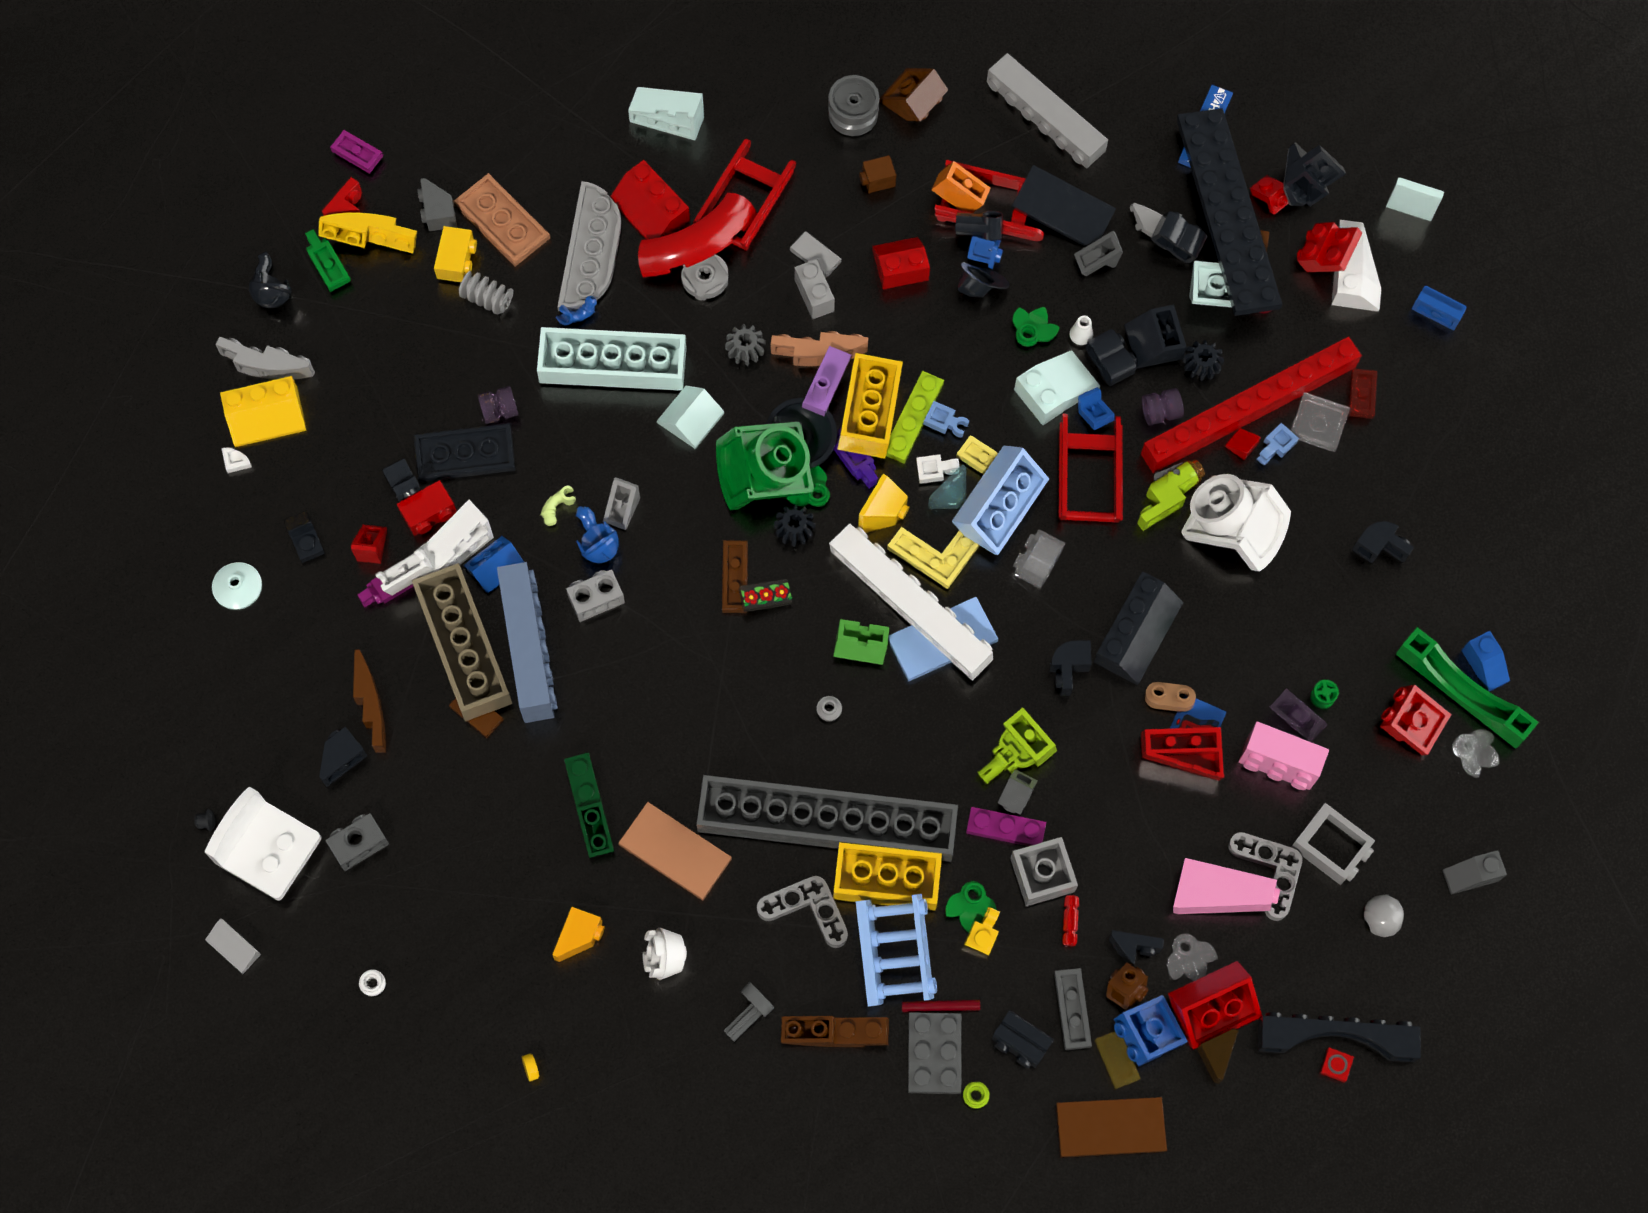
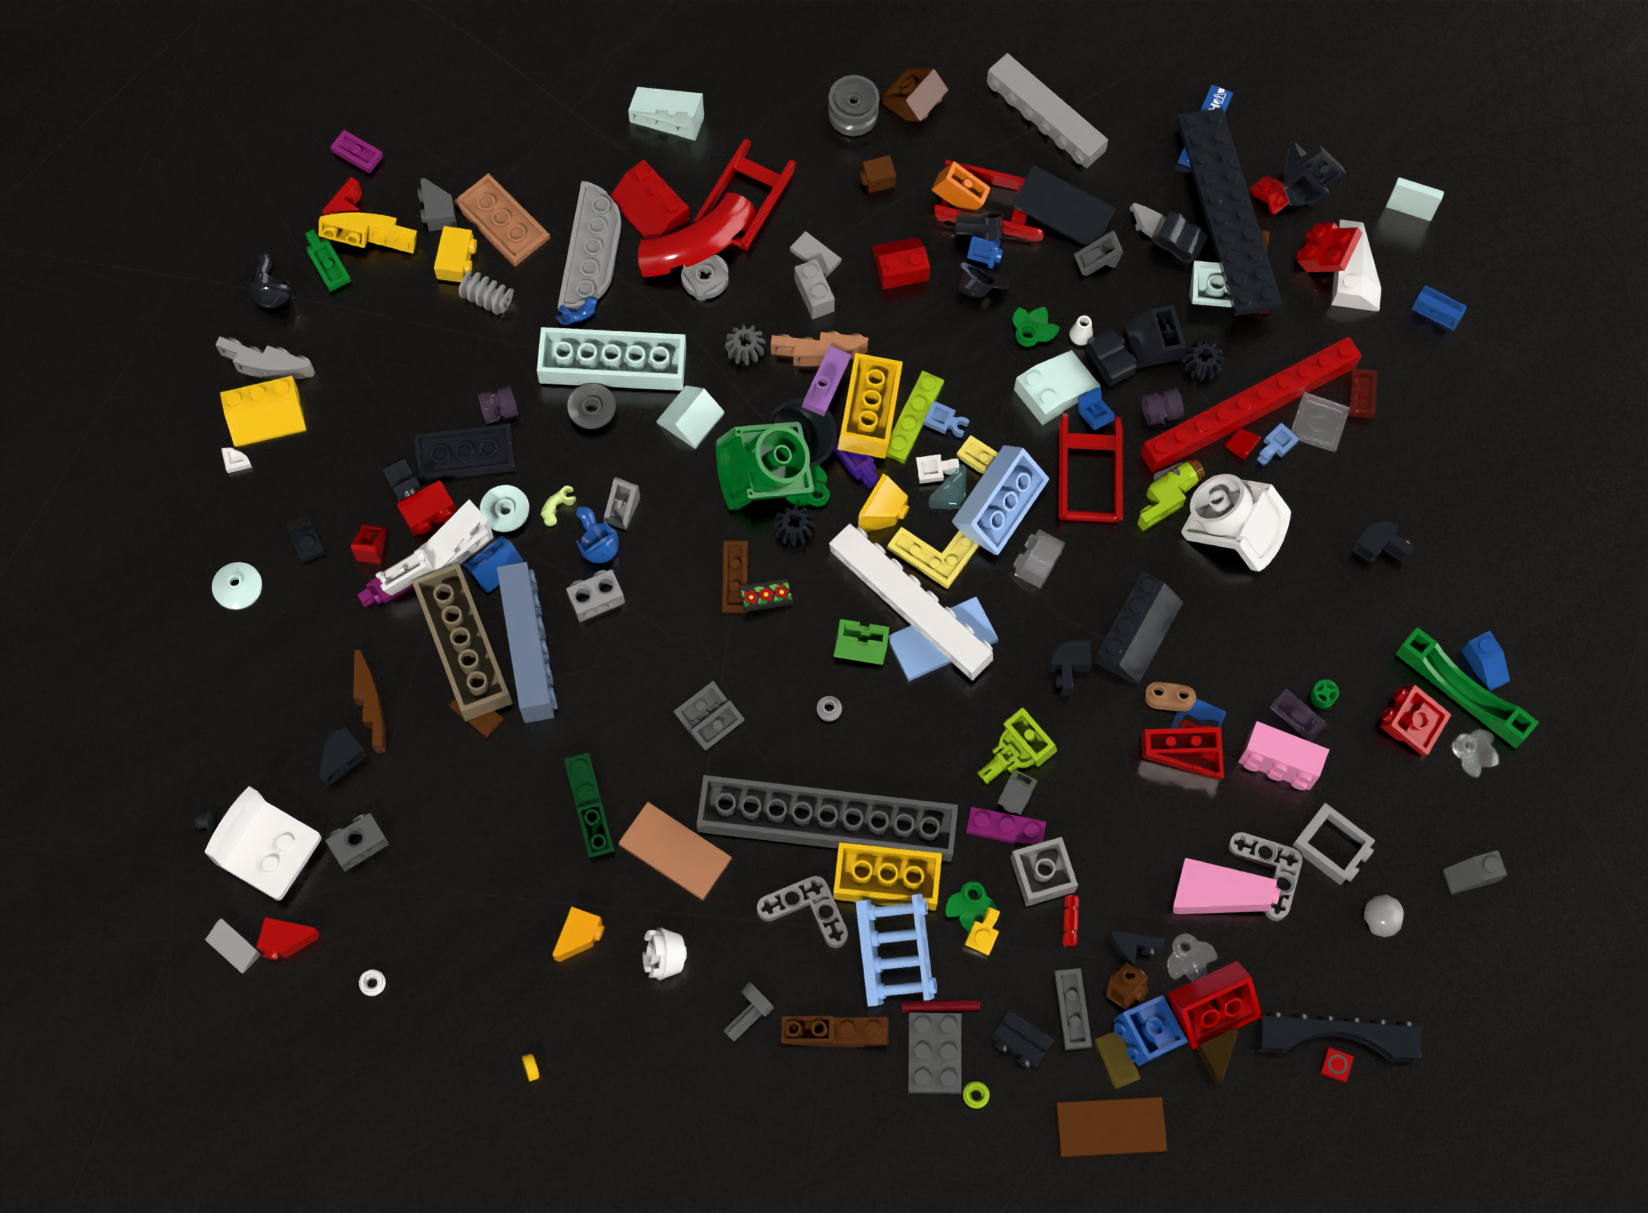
none -> red slope [256,918,320,960]
none -> light aqua dish [480,485,529,532]
none -> dark grey dish [567,383,616,429]
none -> dark grey slope [673,681,745,751]

